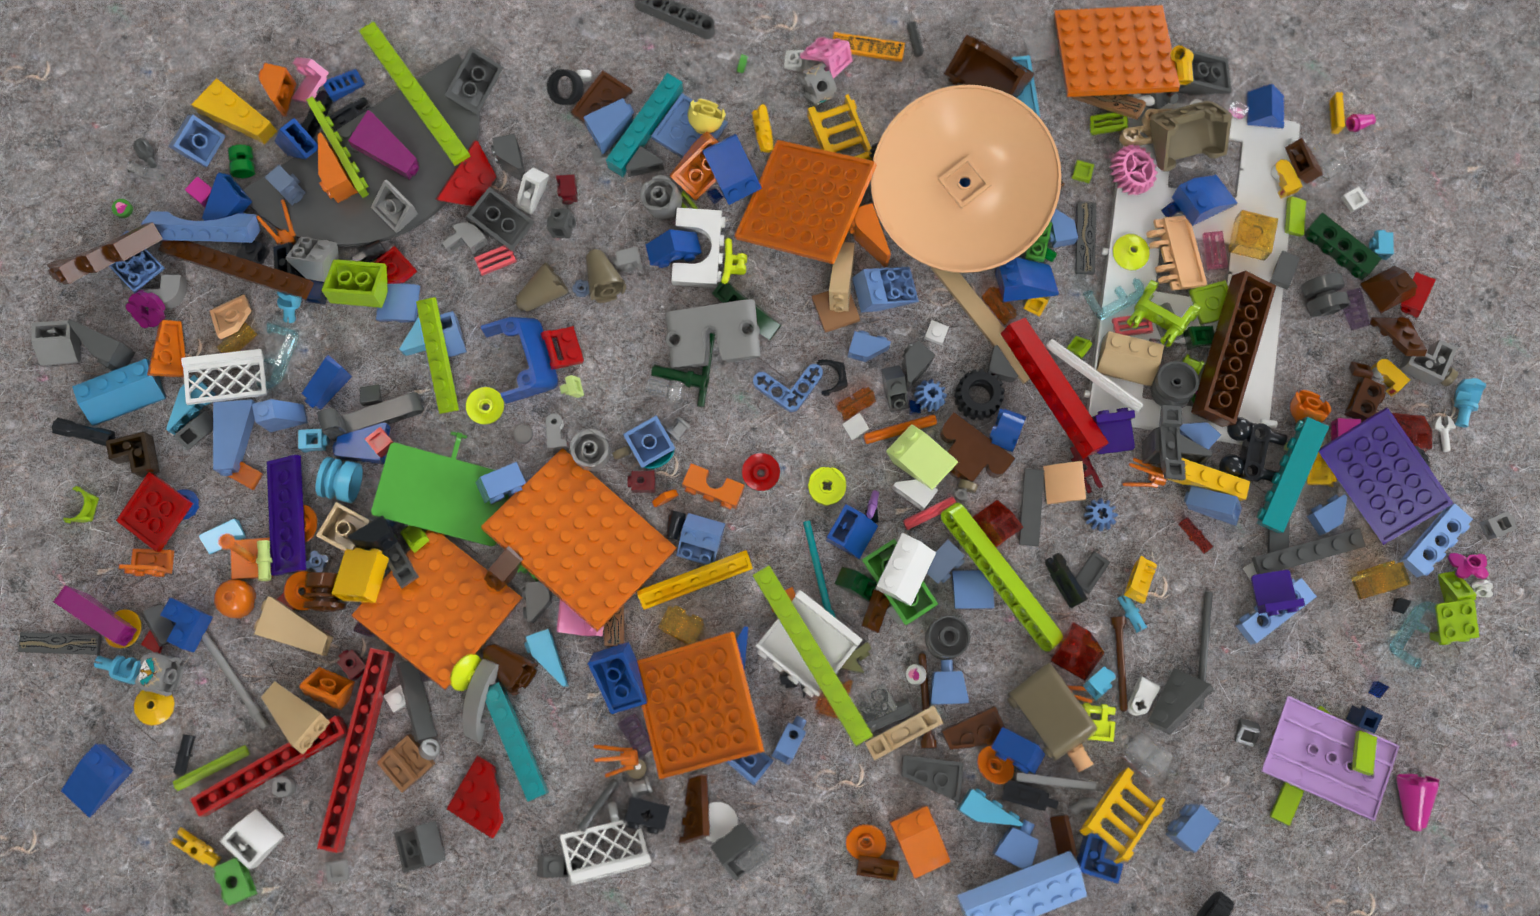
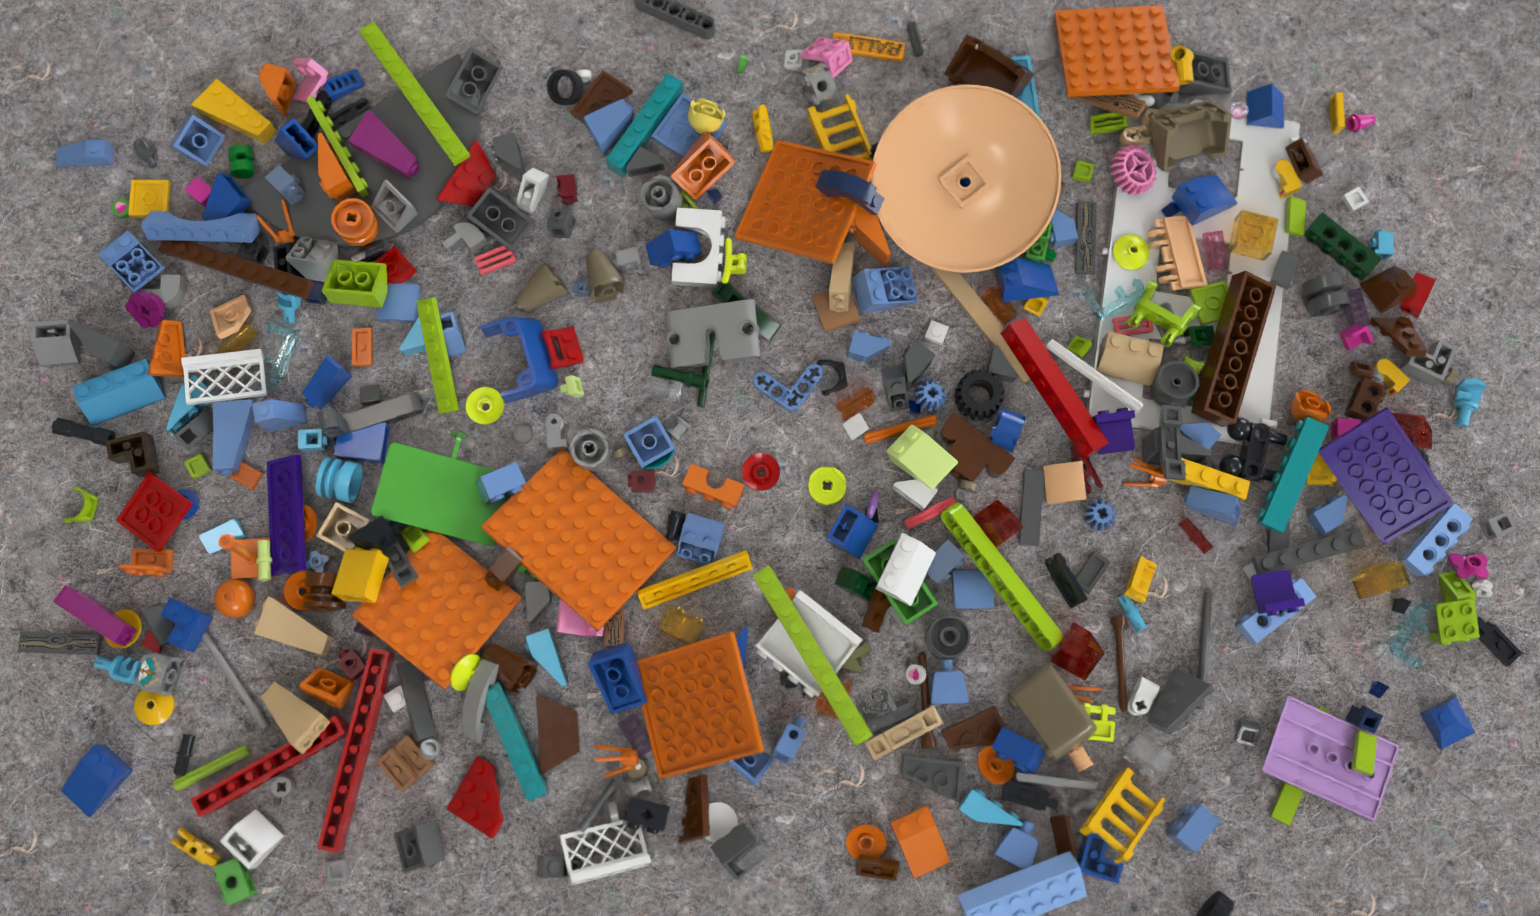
arch [47,222,163,285] -> none
panel [365,427,394,458] -> none
orange tile [652,489,679,507] -> none
blue slope [702,134,762,205] -> none
teal bar [803,521,836,618] -> none
medium azure brick [1083,666,1116,700] -> none
dark pink cone [1396,773,1440,831] -> none
white bar [1432,416,1456,452] -> none
none -> medium blue slope [56,140,114,166]
none -> yellow plate [128,180,171,218]
none -> lime tile [184,453,212,480]
none -> orange wheel [331,198,379,246]
none -> orange plate [352,328,373,367]
none -> reddish brown wing [536,696,580,774]
none -> dark blue arch [815,170,884,215]
none -> dark pink panel [1339,324,1374,350]
none -> blue slope [1420,696,1475,750]
none -> black hinge [1477,617,1522,667]

